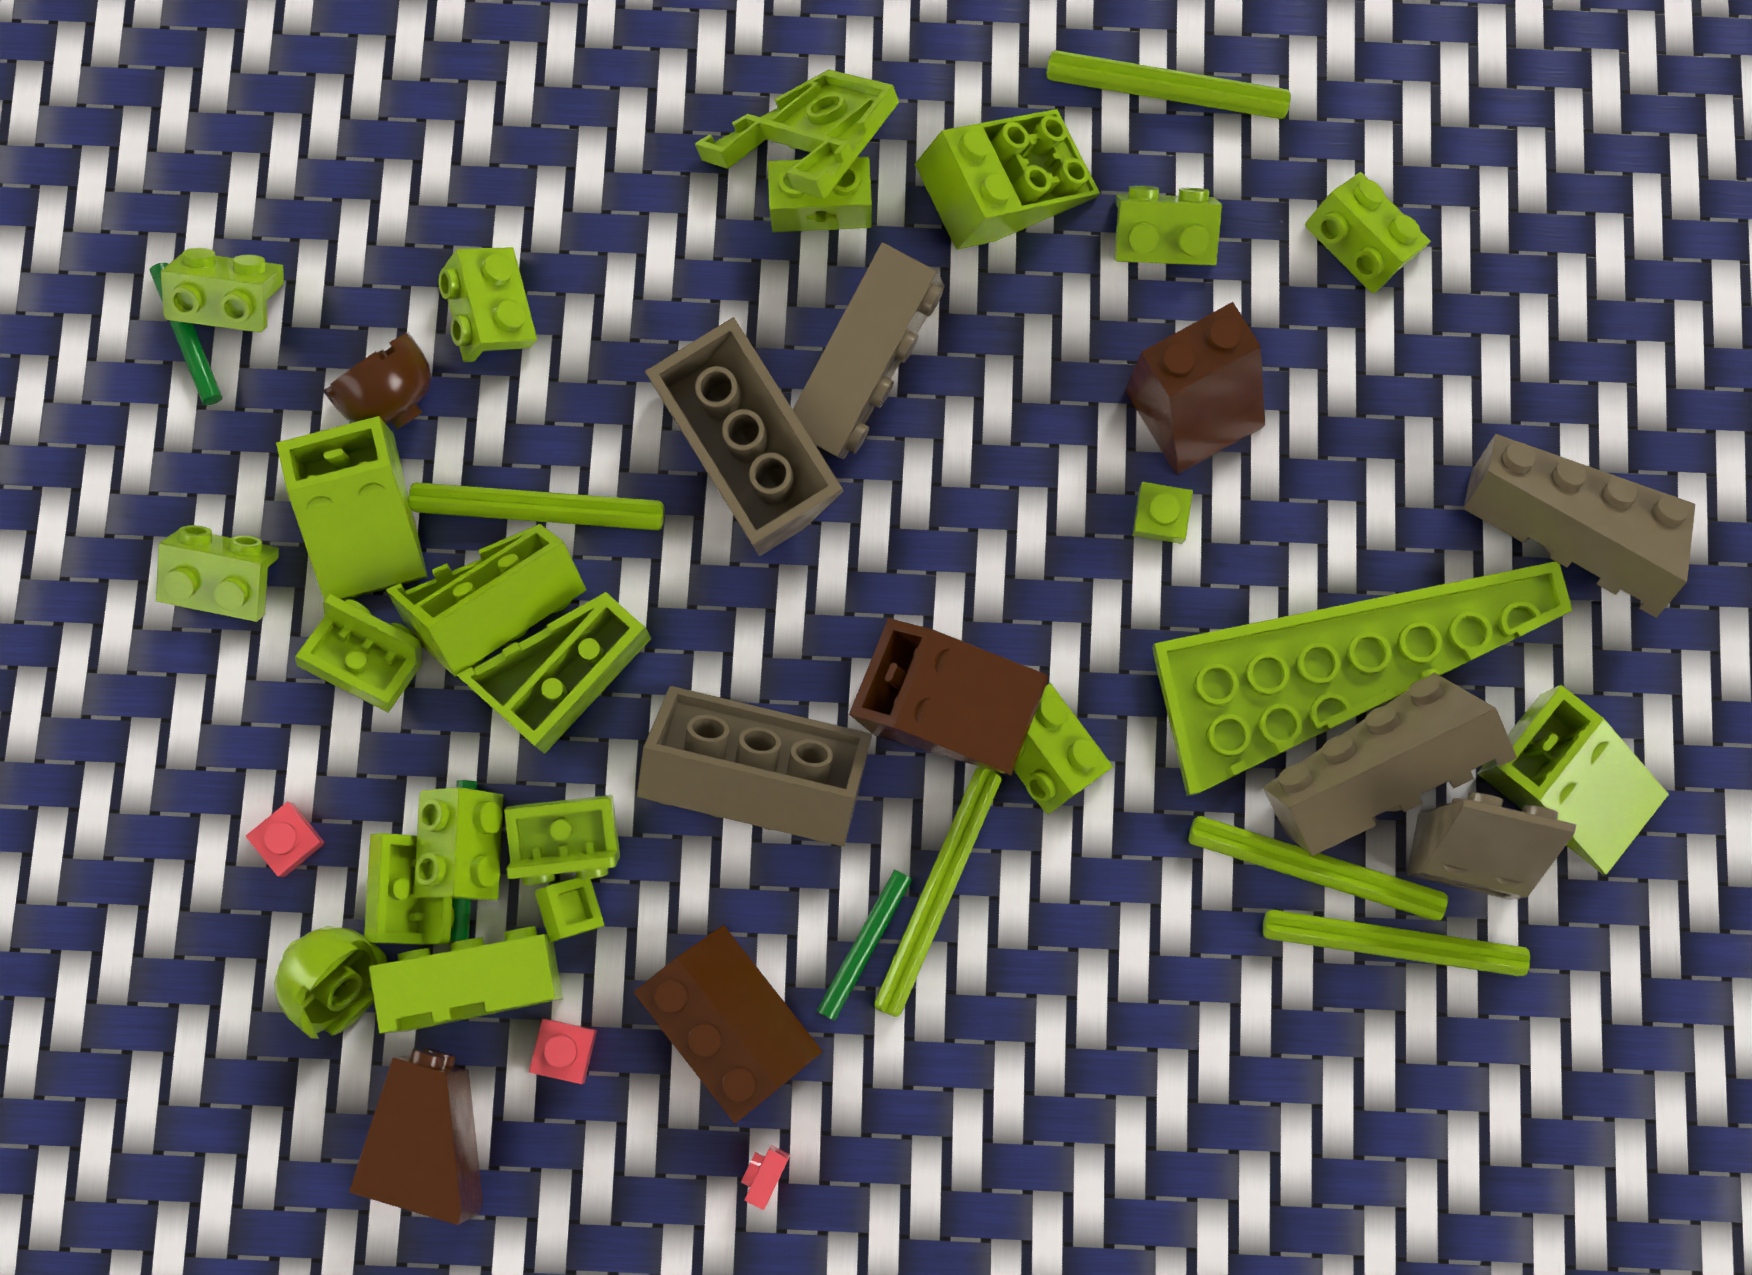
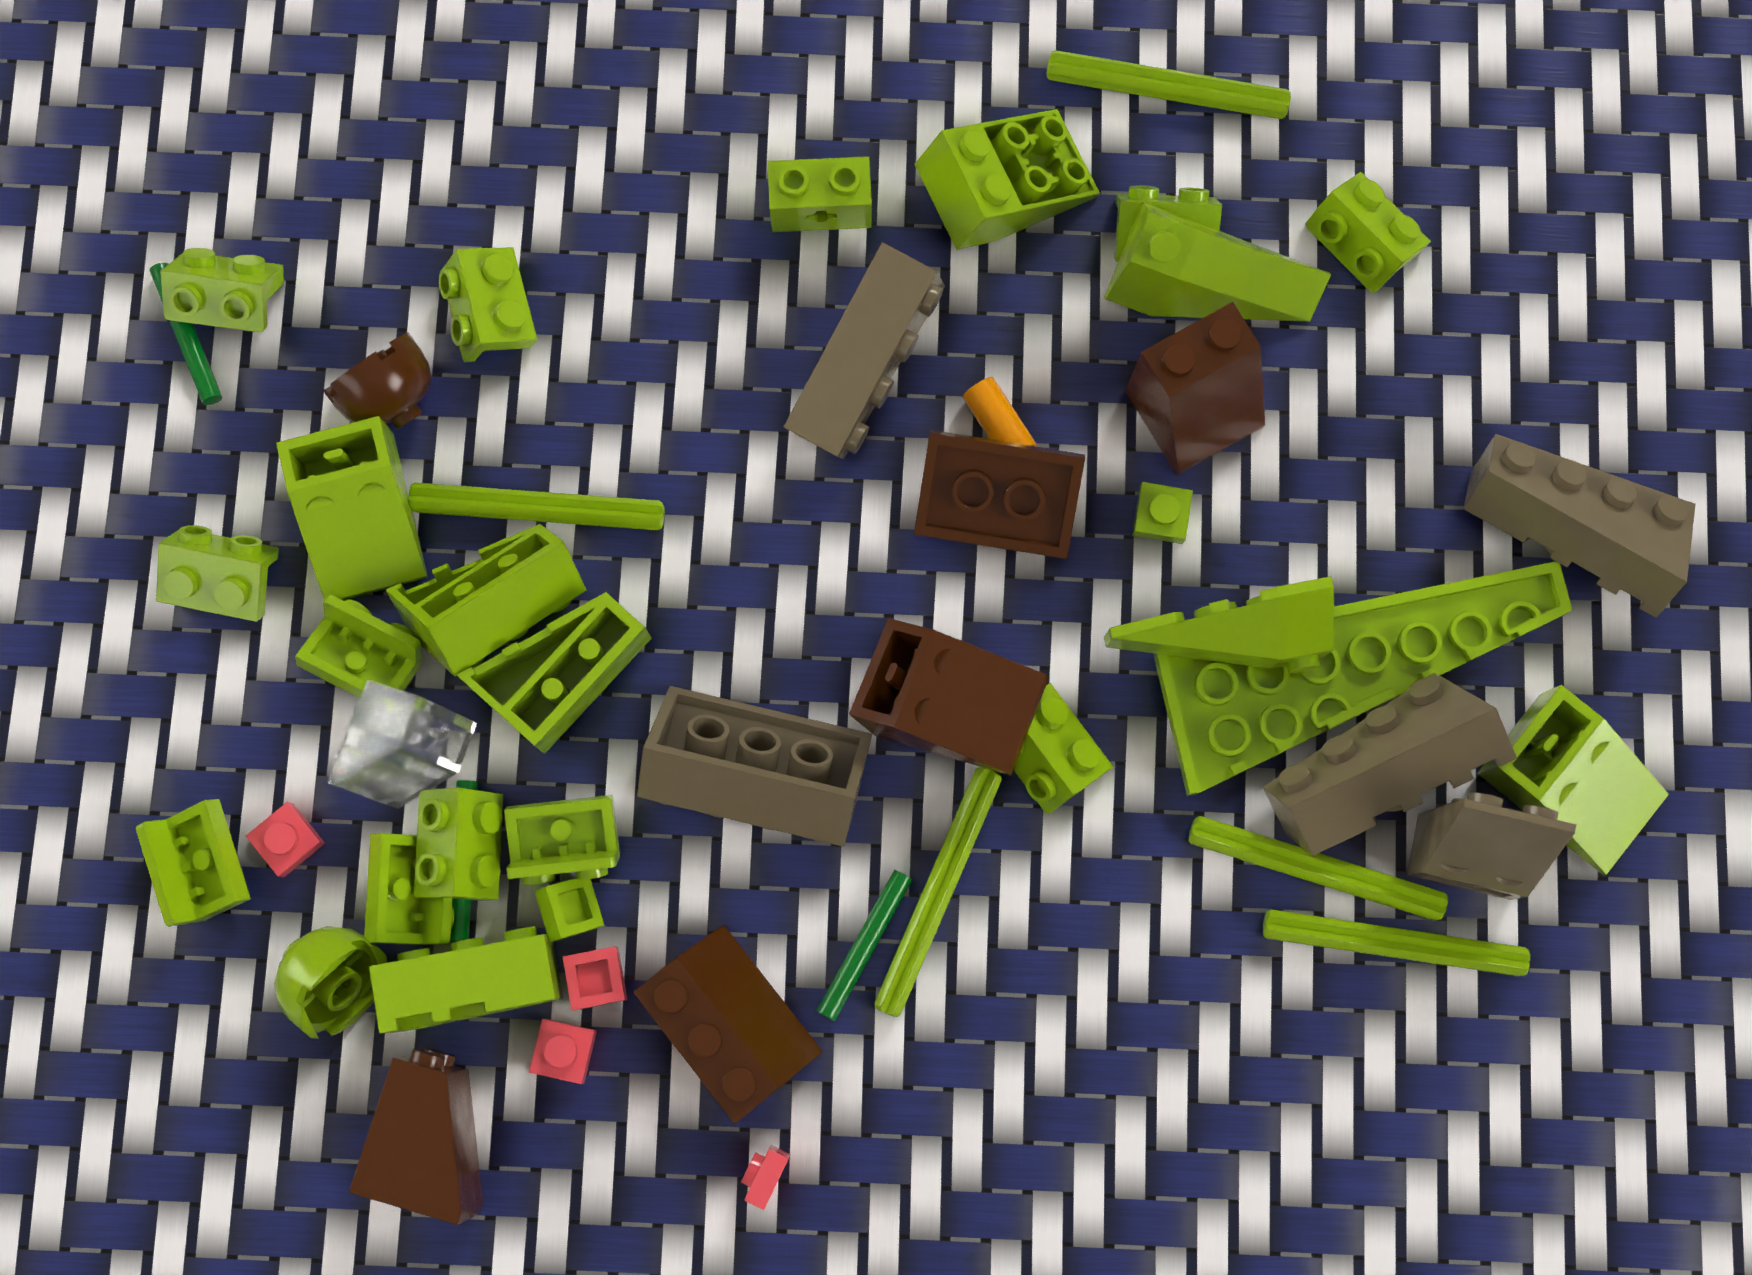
dark tan slope [645,317,844,557] -> none
lime wing [695,69,899,199] -> none
none -> lime bracket [136,799,251,927]
none -> clear slope [327,680,477,809]
none -> coral plate [563,946,627,1011]
none -> reddish brown plate [914,430,1085,559]
none -> light orange cylinder [962,377,1037,447]
none -> lime wedge [1104,202,1331,322]
none -> lime wedge [1104,576,1334,673]

